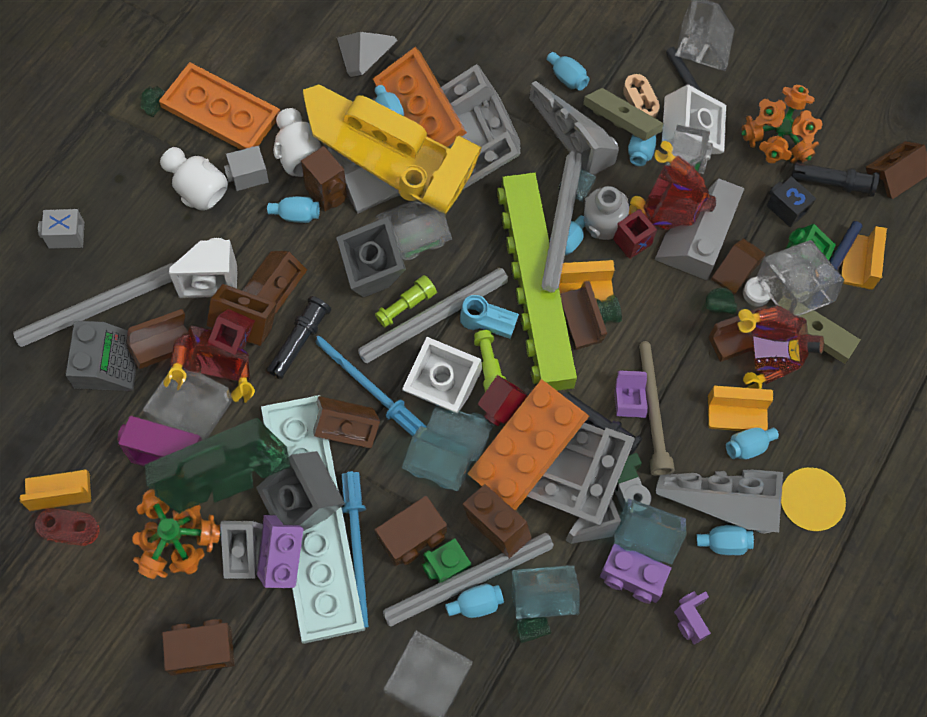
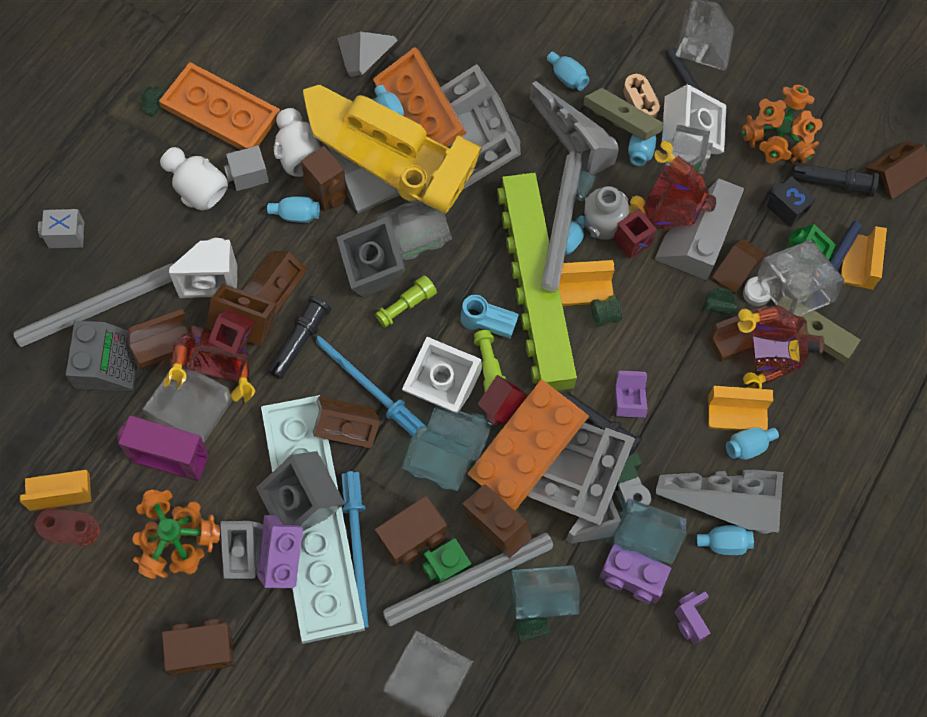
clear green piece [145,418,290,514] -> none
light grey axle [358,268,508,363] -> none
medium azure plant [445,584,504,618] -> none
reddish brown panel [560,281,607,350] -> none
dark tan piece [639,341,675,476] -> none
yellow sticker [781,468,846,531] -> none

